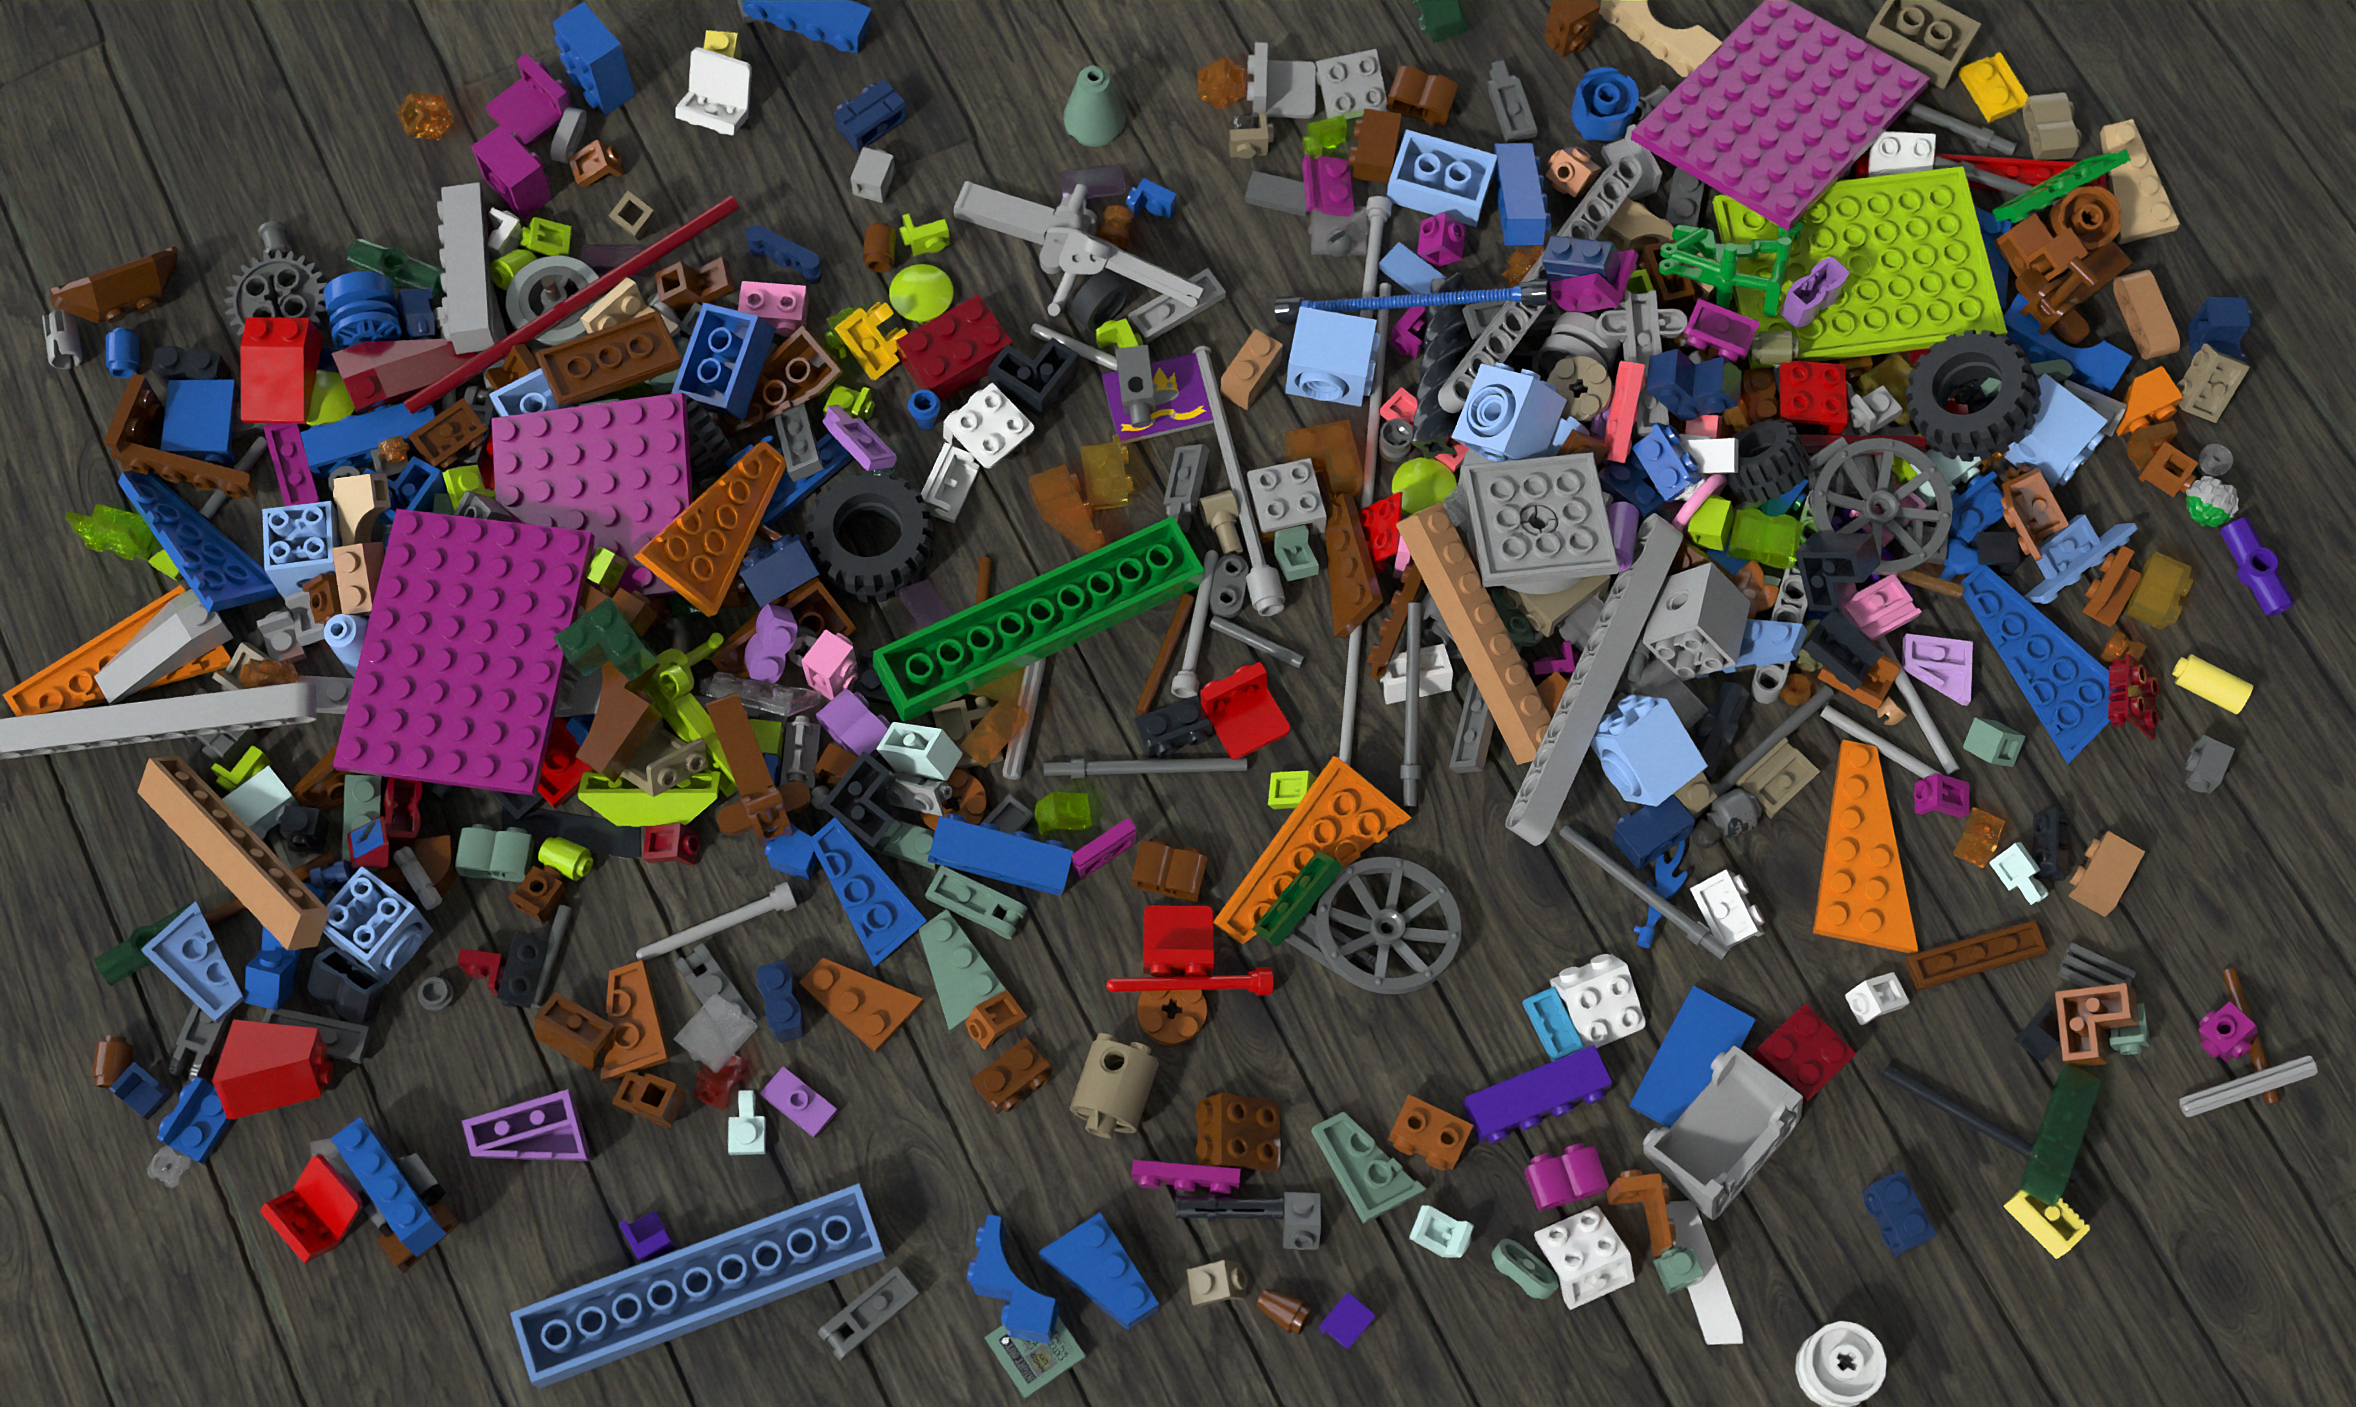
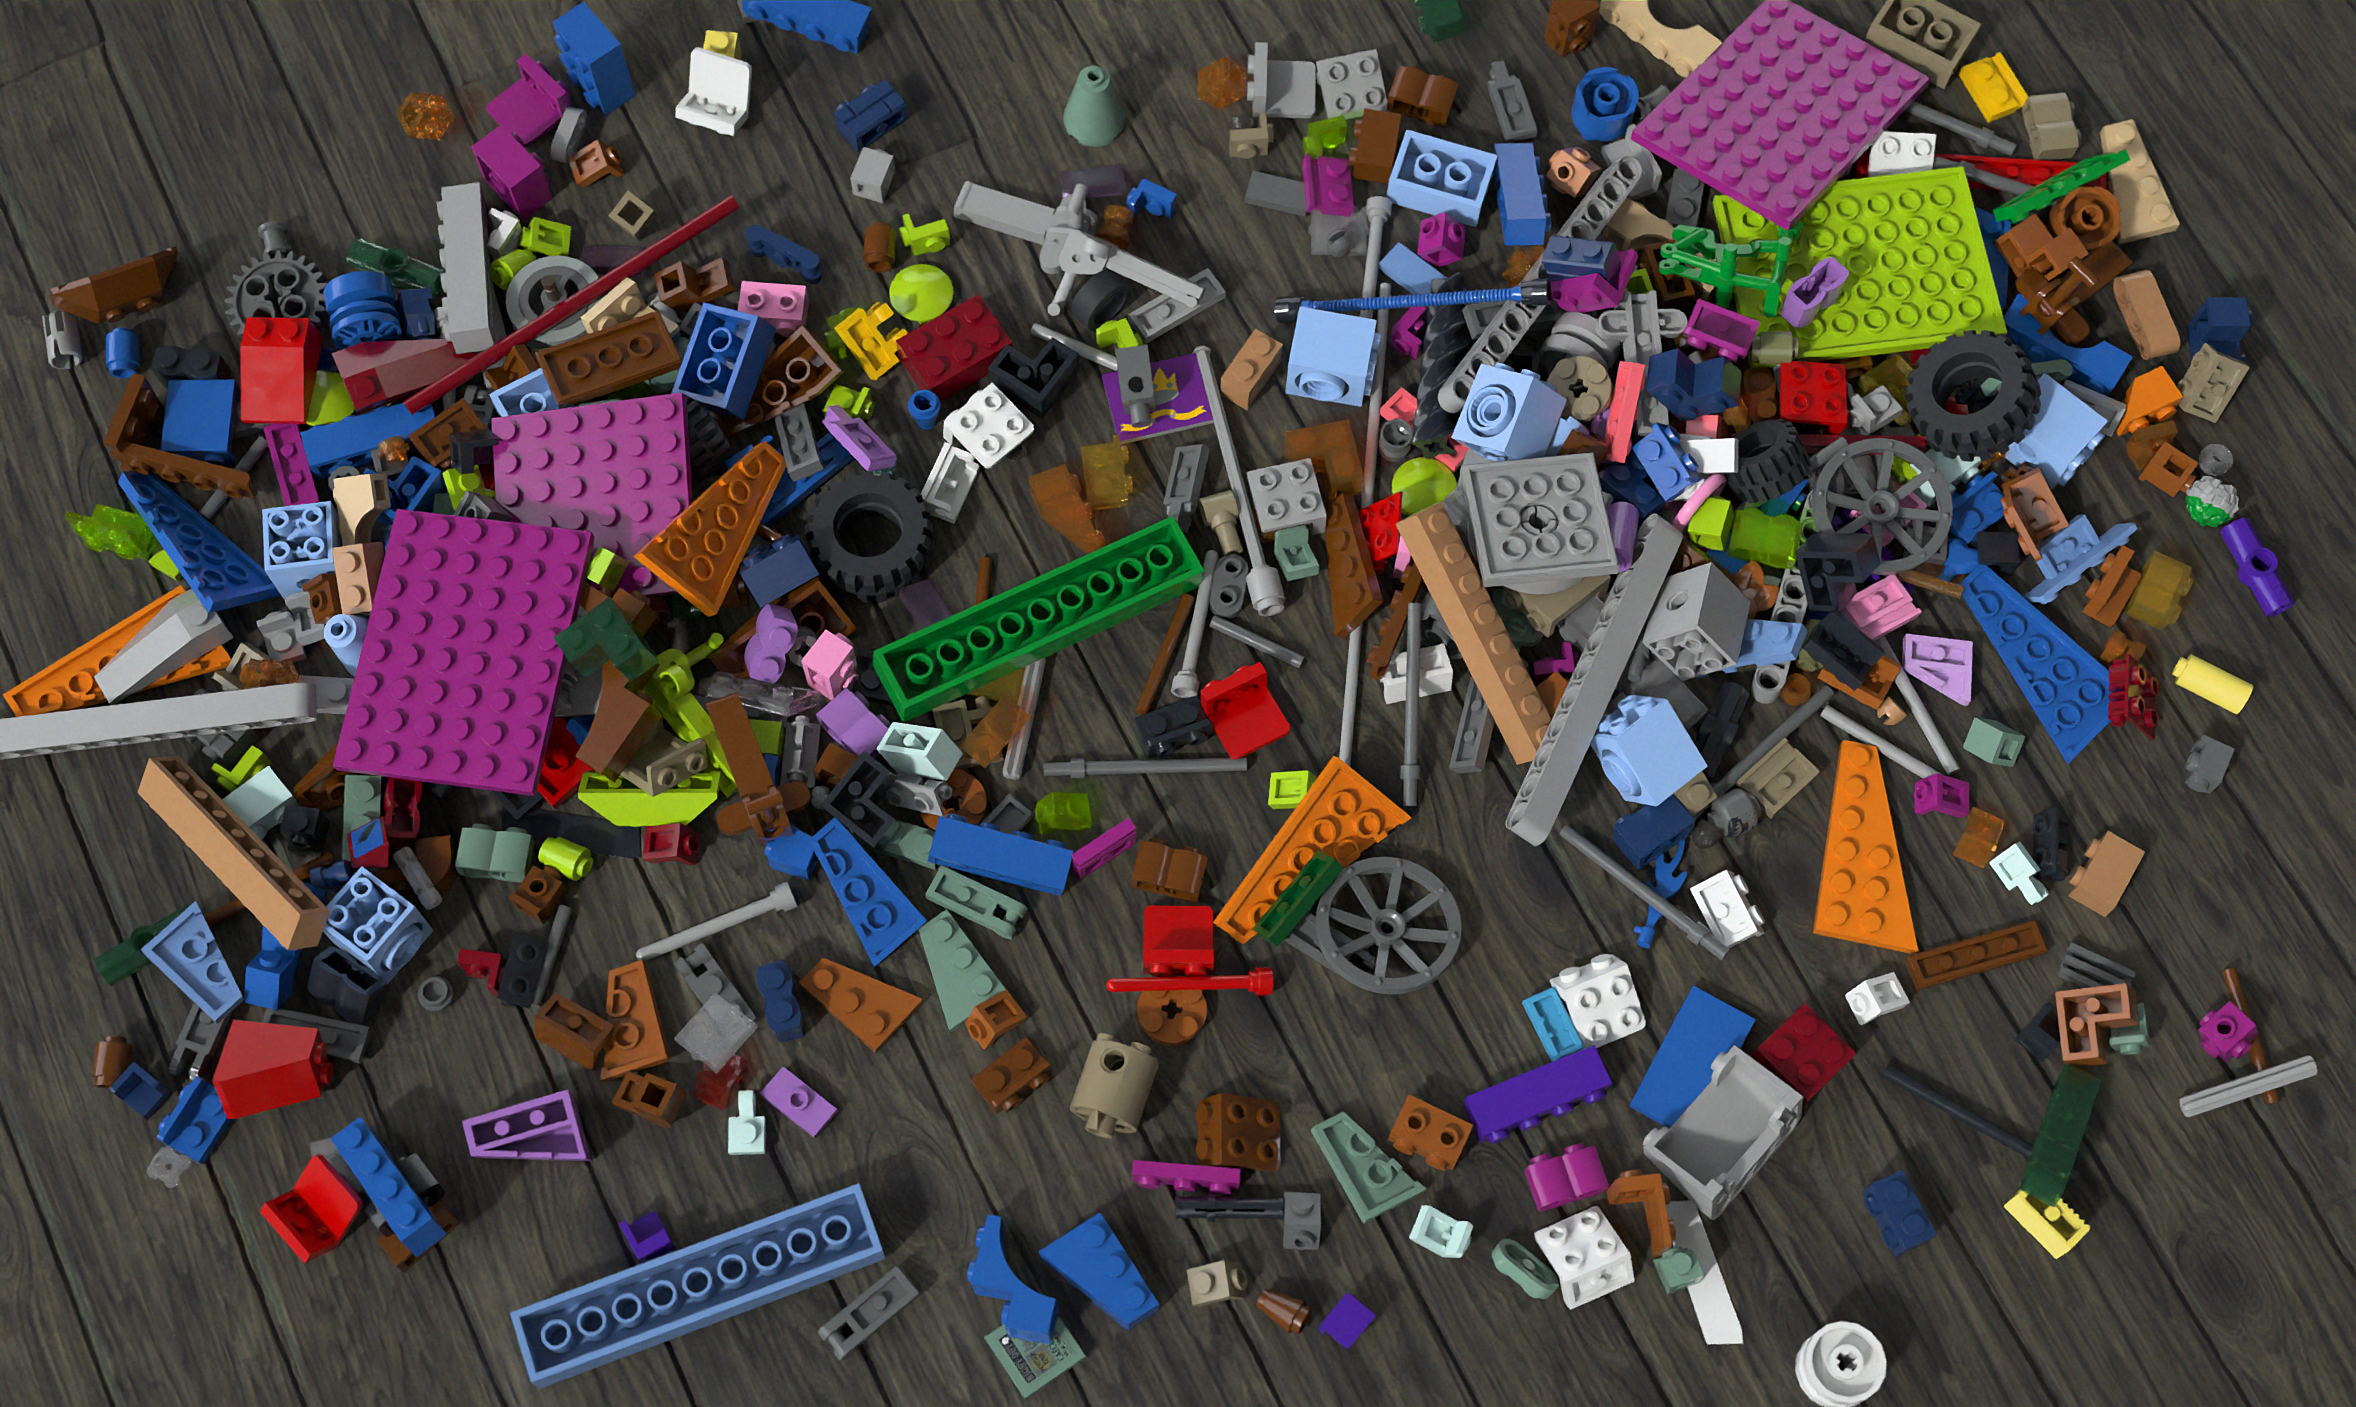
none -> black panel [450,430,499,474]

